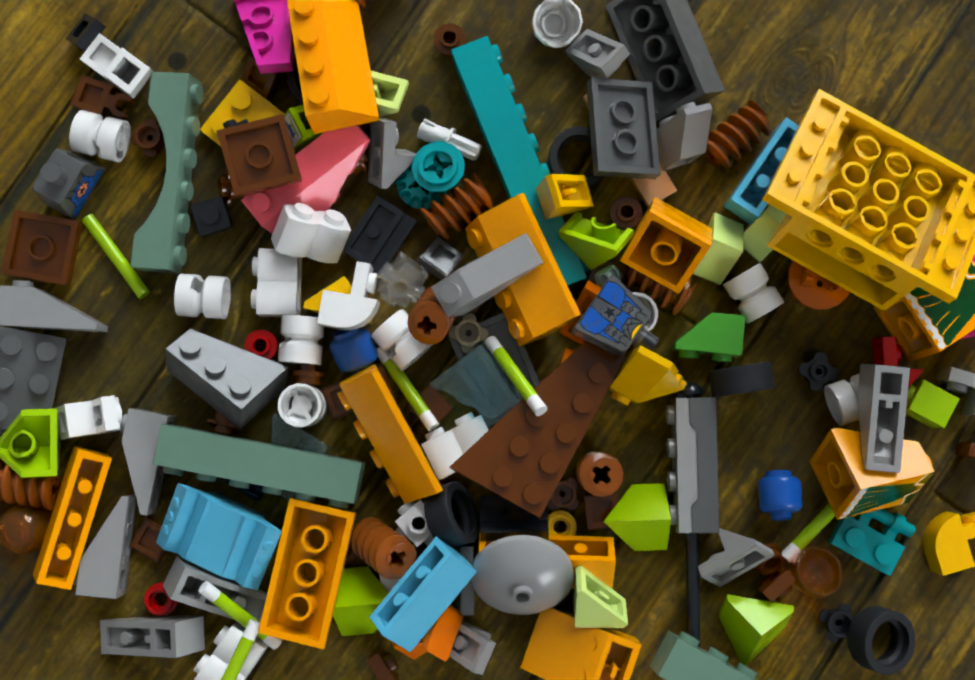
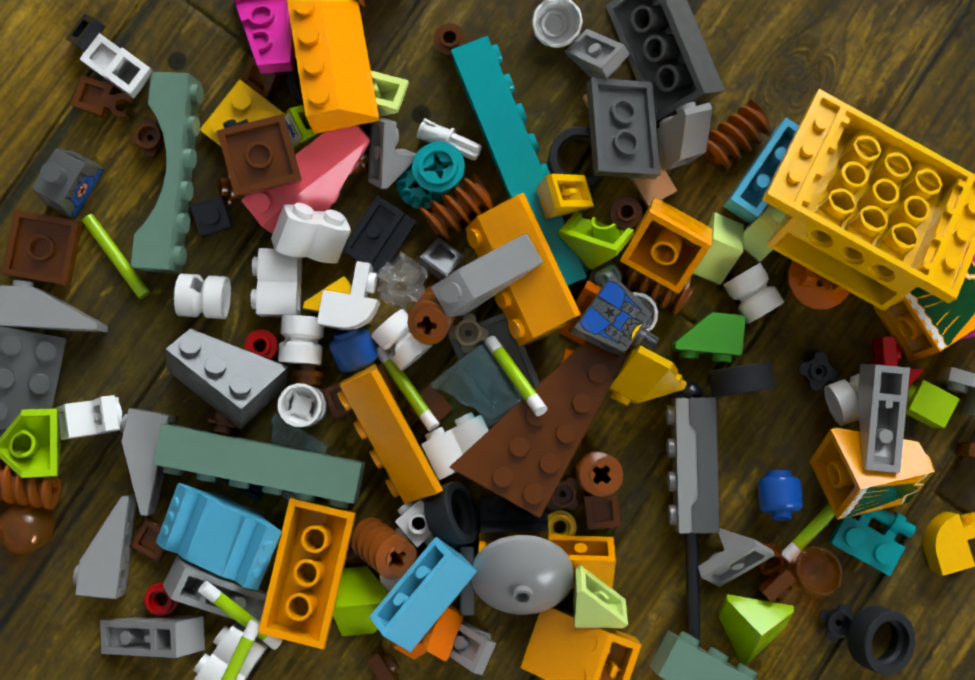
light orange brick [33,445,112,590] -> none
white wheel [69,110,131,163] -> none
lime slope [603,483,671,551] -> none

